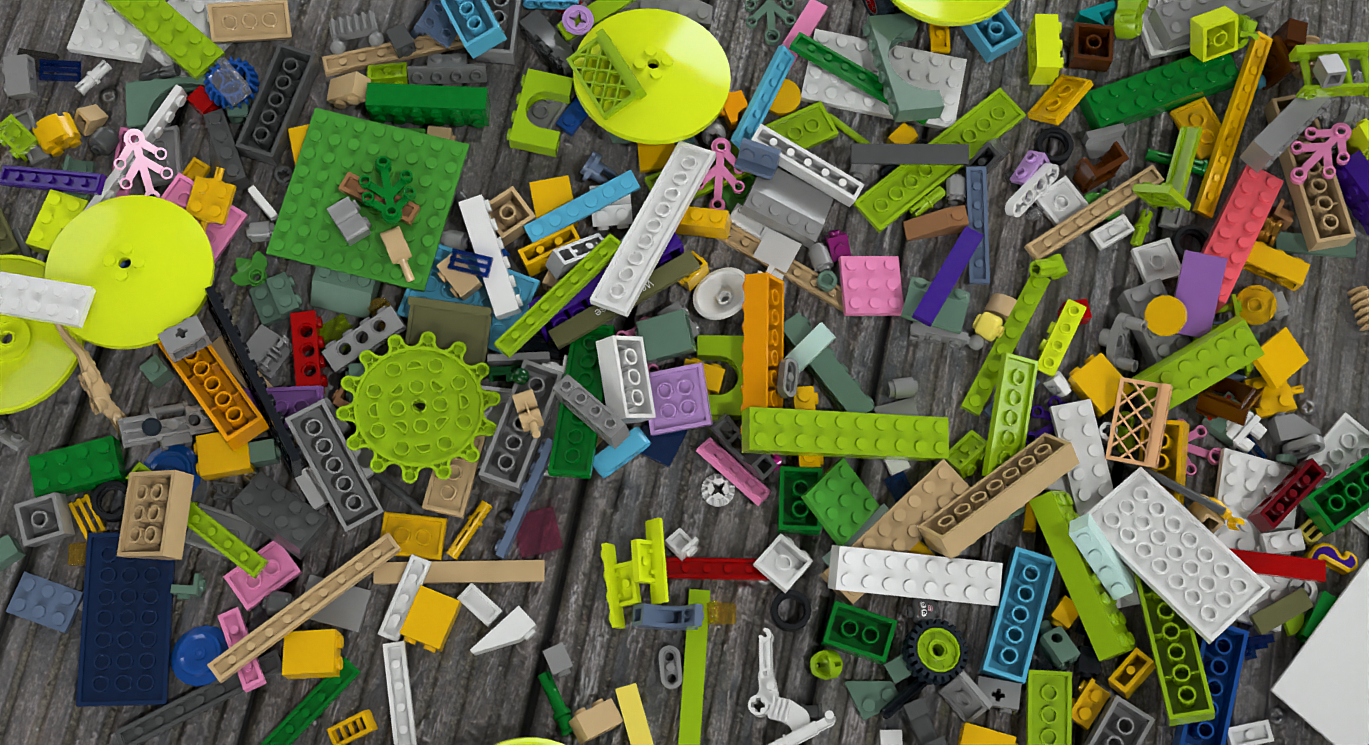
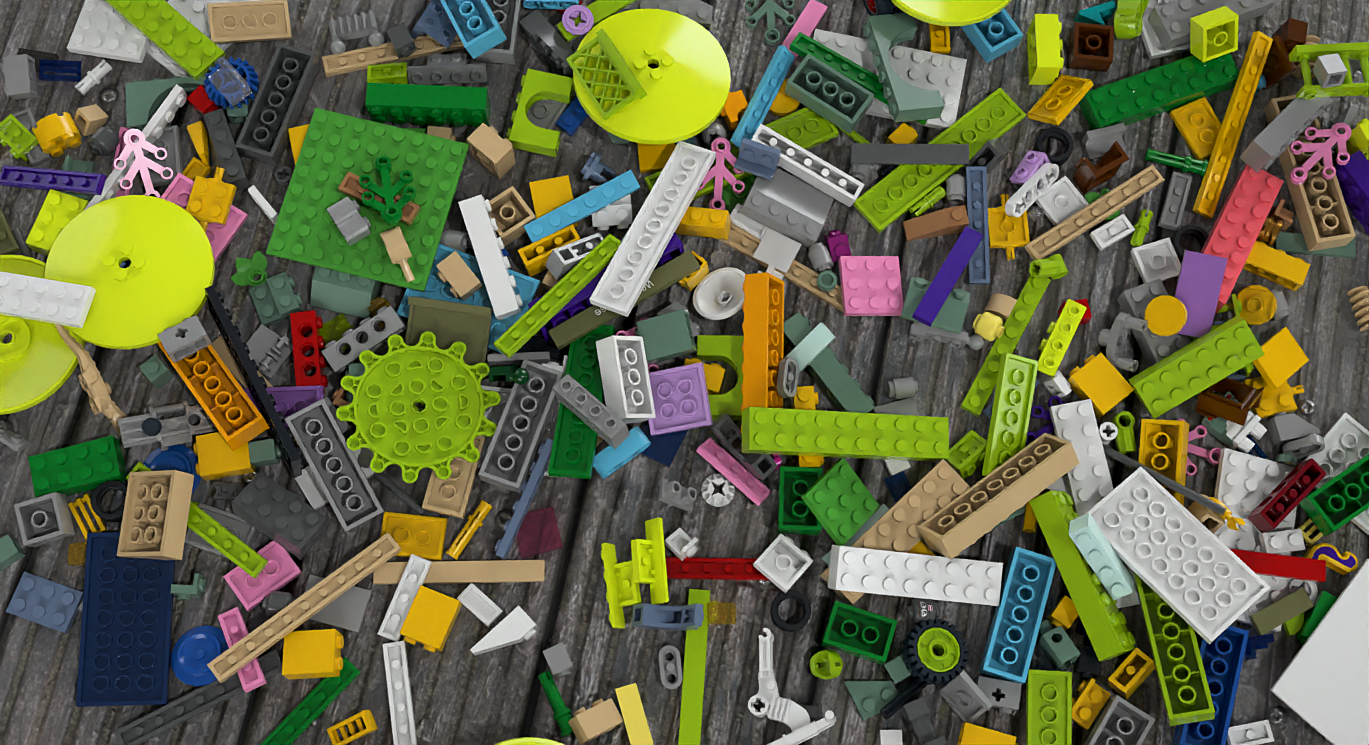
dark grey pin [140,63,181,81] -> none
light grey brick [246,221,276,243] -> none
tan brick [327,71,371,109] -> none
clear blue tile [447,248,493,278] -> none
tan beam [512,389,544,438] -> none
light nougat fence [1105,377,1173,469] -> none
lime bracket [1132,126,1203,211] -> none
lime hips [1237,13,1260,48] -> none
none -> yellow slope [187,121,209,166]
none -> tan brick [467,123,516,180]
none -> light grey hips [658,479,697,511]
none -> sand green brick [785,53,875,134]
none -> yellow plate [988,194,1030,260]

